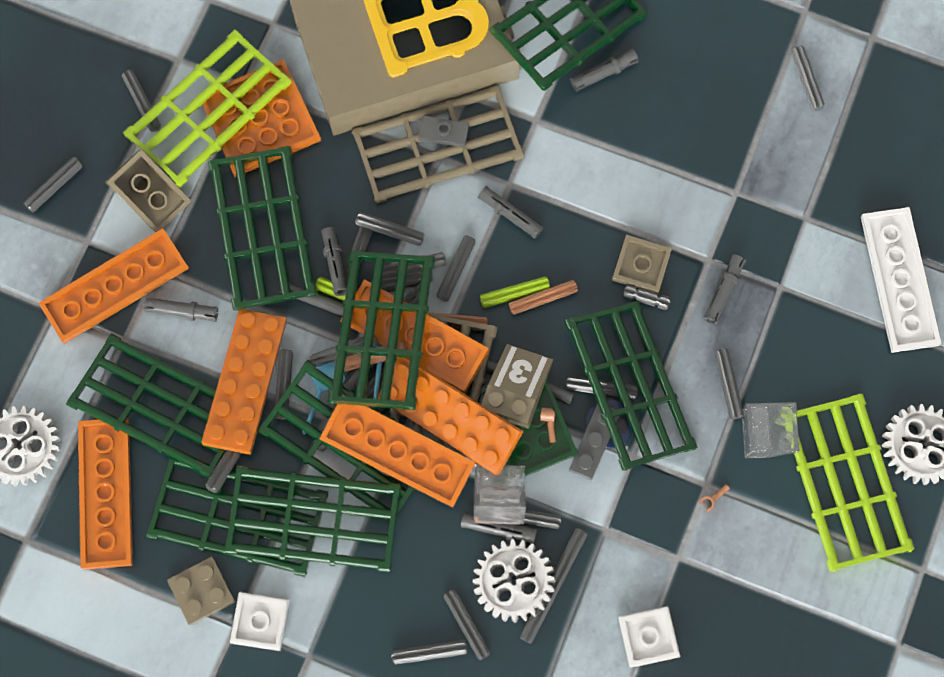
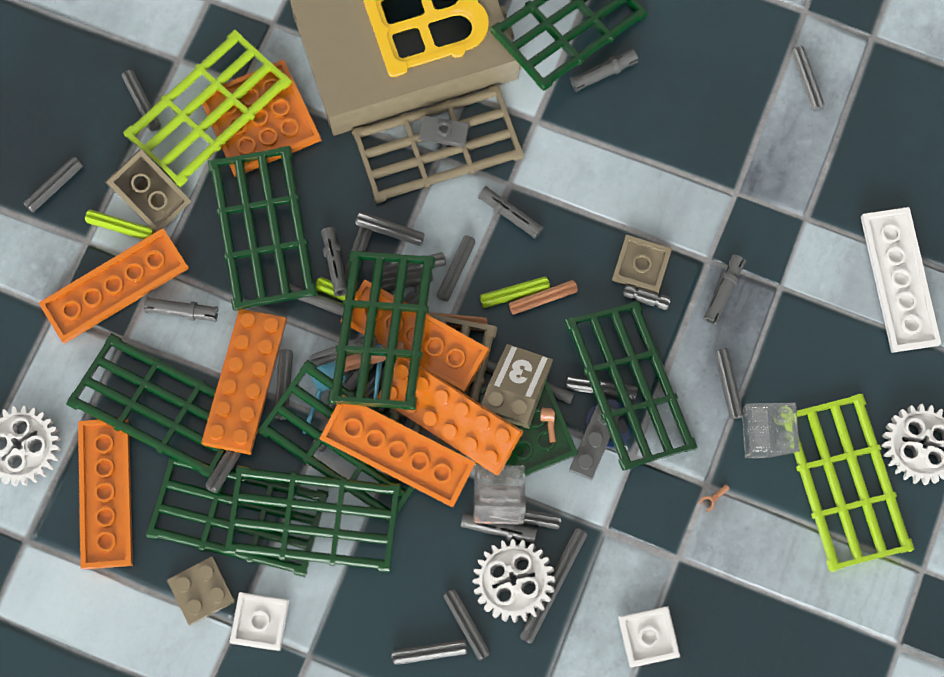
none -> lime axle [85,210,154,240]

